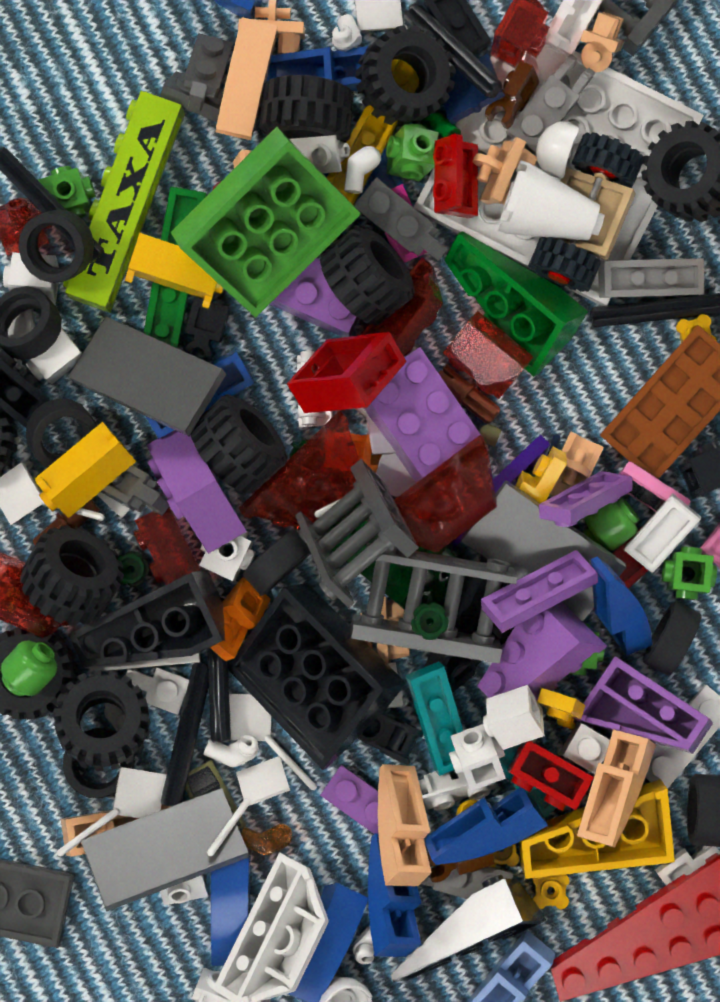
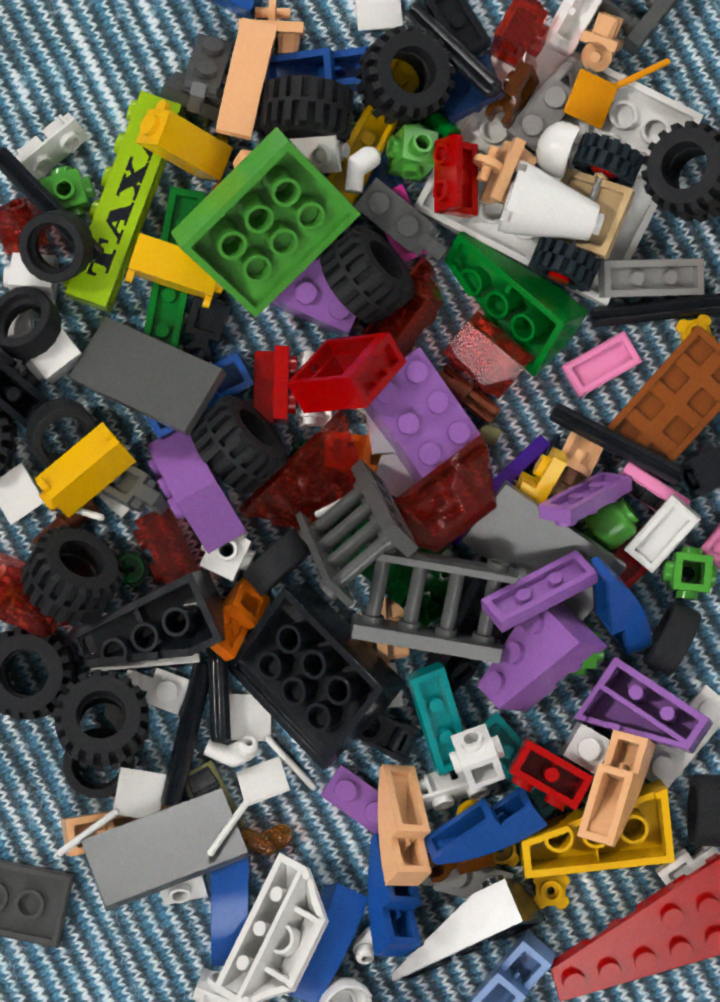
bright green head [1,640,57,696] -> none
white arm [332,14,362,51] -> none
dark green plate [411,603,449,640] -> none
white brick [483,685,545,750] -> none
yellow plate [537,688,586,730] -> none
none -> white hinge [15,112,89,180]
none -> yellow brick [135,99,233,181]
none -> red bracket [253,345,297,424]
none -> black axle [550,403,685,485]
none -> bright pink tile [561,331,643,399]
none -> light orange piece [563,58,671,130]

